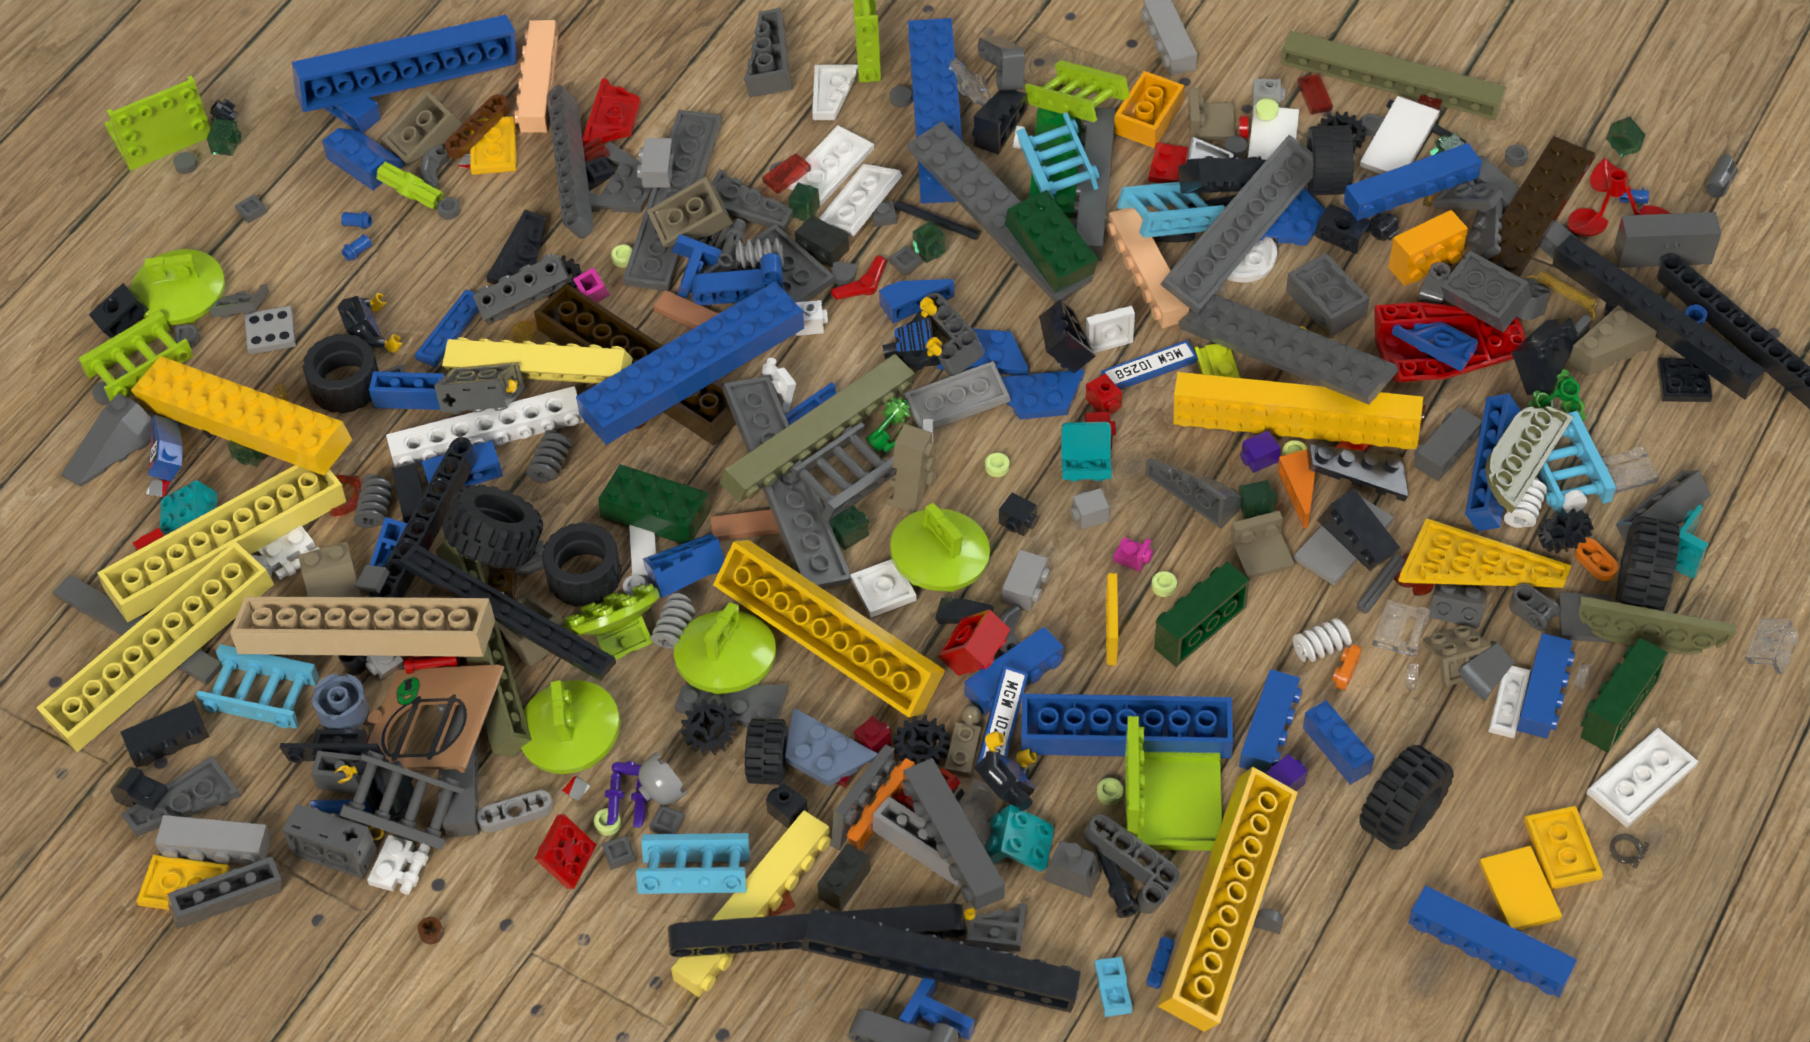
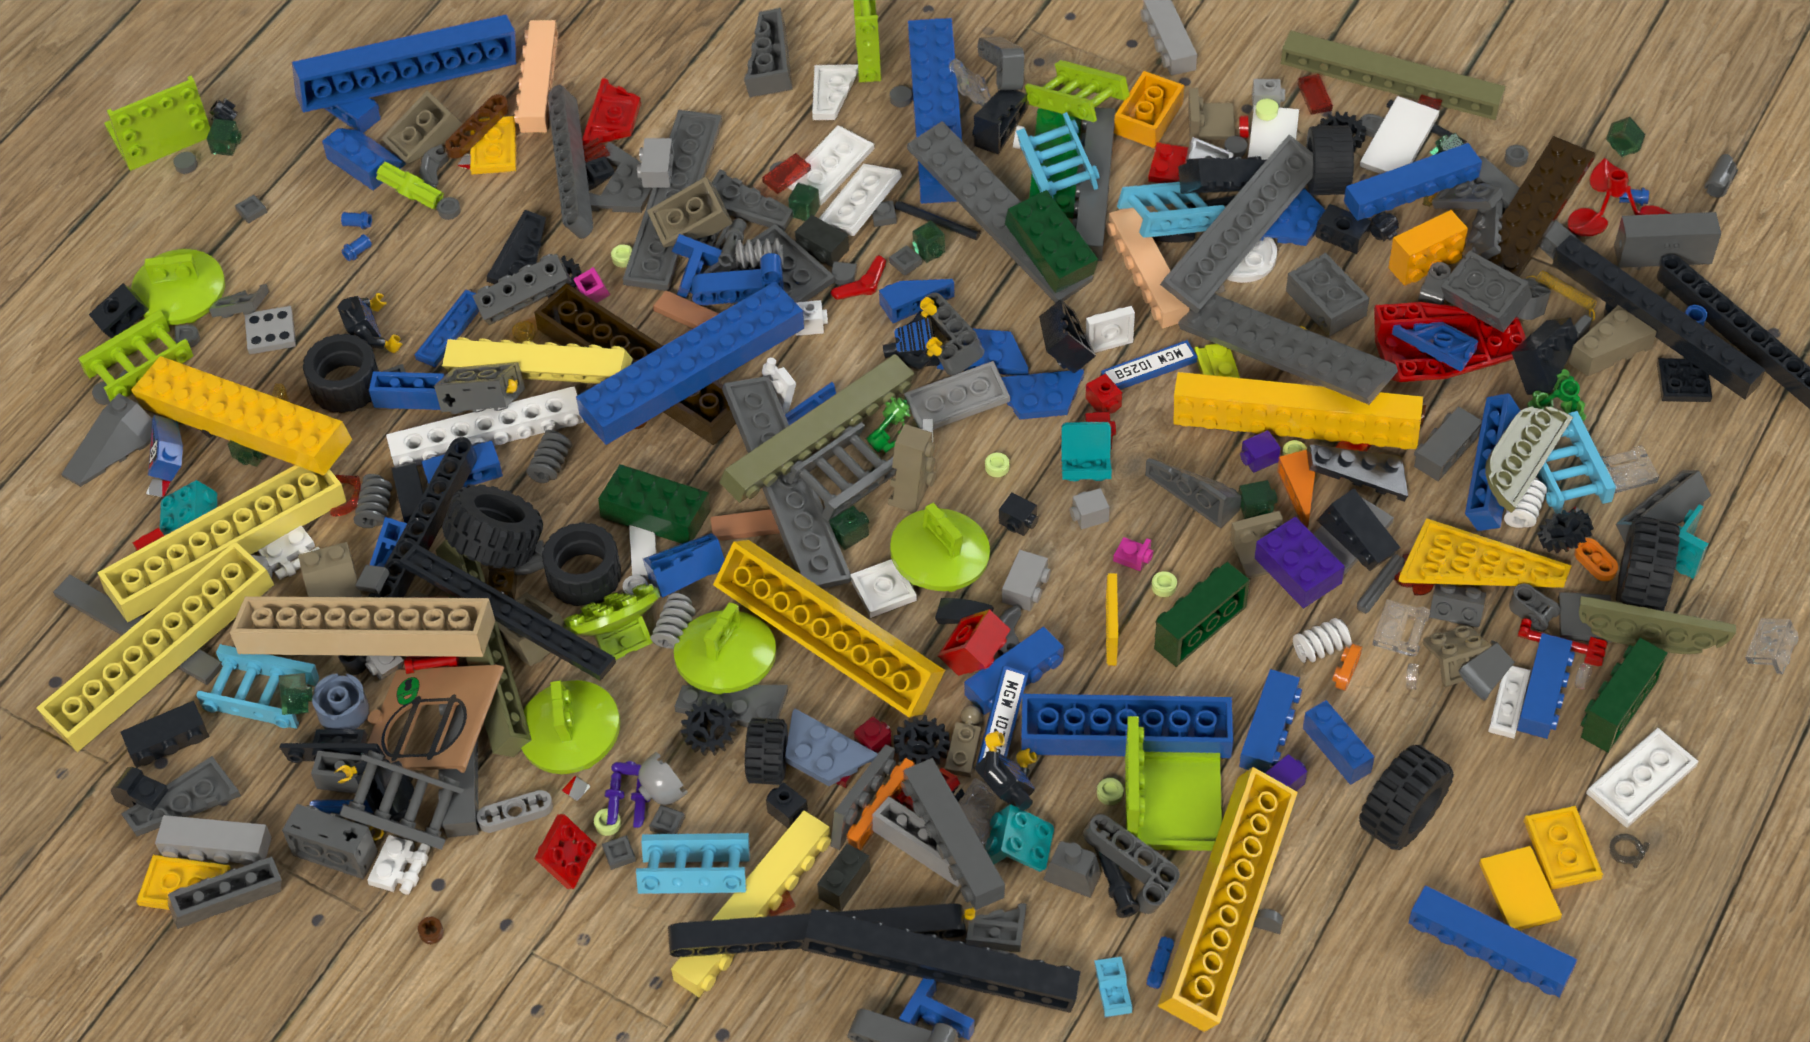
white tile [1563,490,1587,513] -> none
none -> clear green brick [279,673,313,715]
none -> dark purple brick [1254,517,1345,609]
none -> red hinge [1517,618,1608,666]

